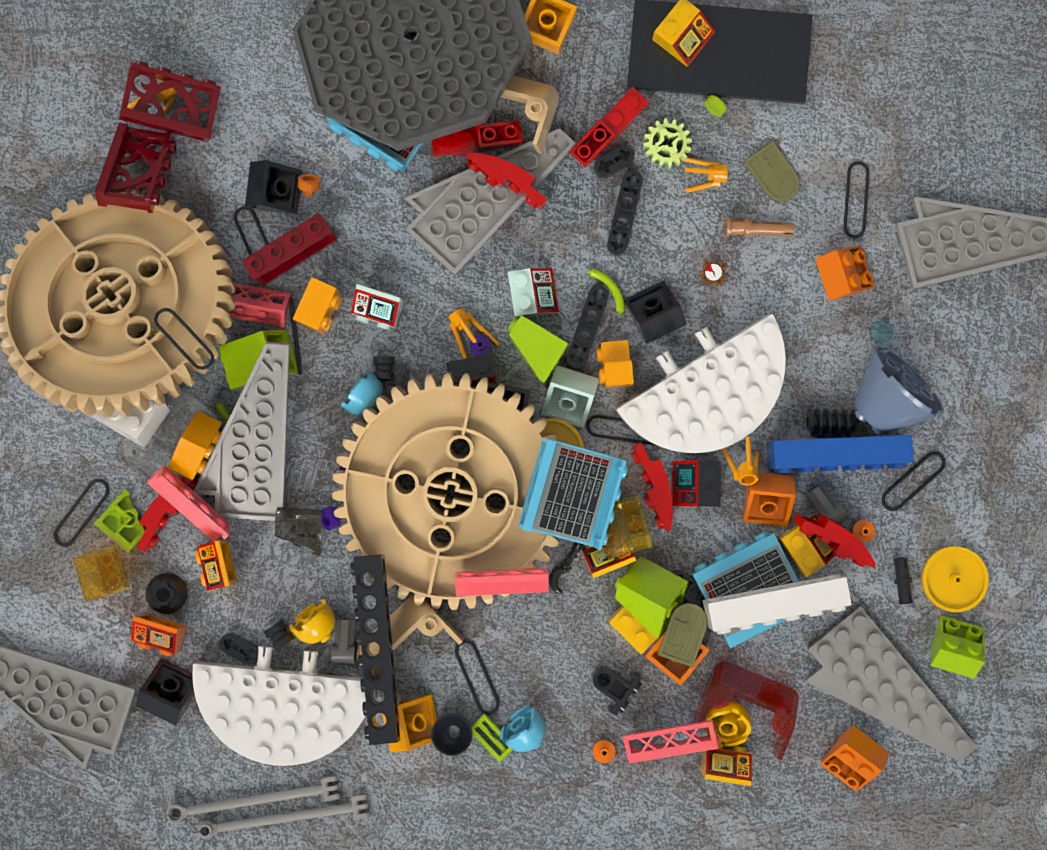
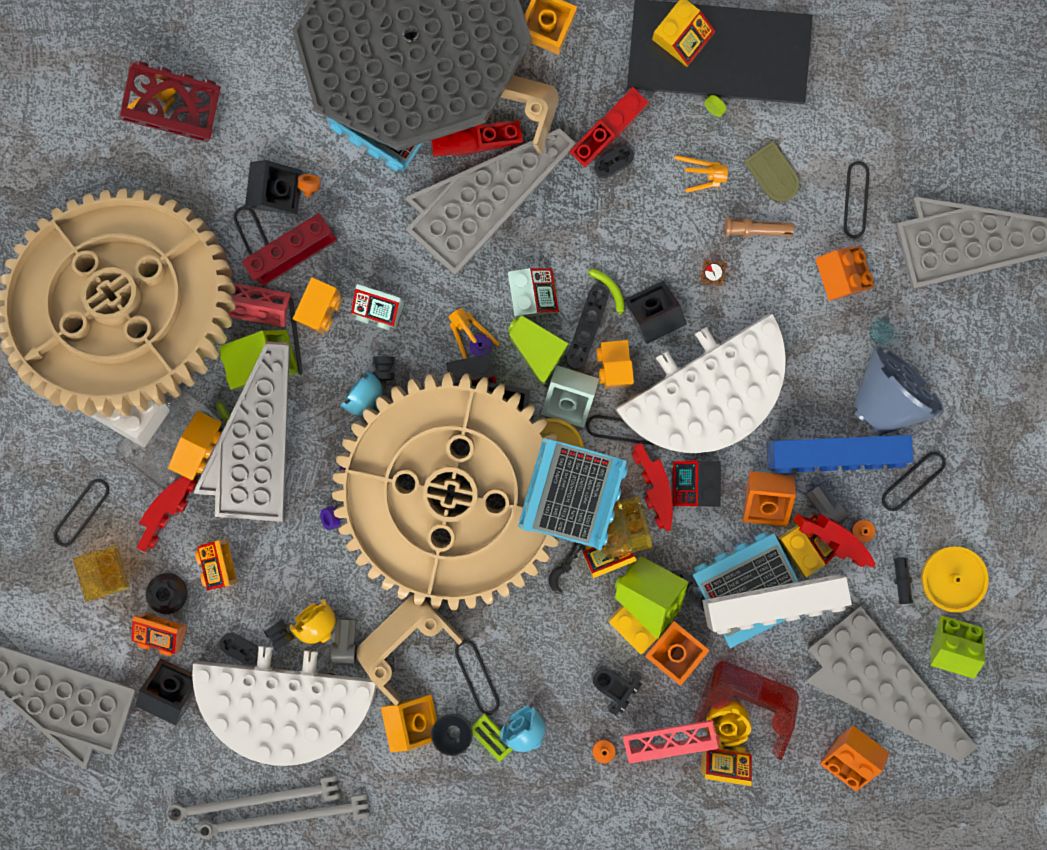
lime slope [94,489,145,554] -> none
dark red fence [95,123,177,213] -> none
coral fence [147,465,231,542] -> none
black piece [154,308,214,370] -> none
clear smoke slope [275,507,323,556] -> none
black brick [350,554,401,745] -> none
coral fence [454,568,549,596] -> none
red slope [466,152,547,210] -> none
black beam [607,170,643,256] -> none
yellowish green gear [643,118,692,169] -> none
olive window [658,603,707,667] -> none
light orange plant [721,436,760,486] -> none
black piece [806,408,856,438] -> none

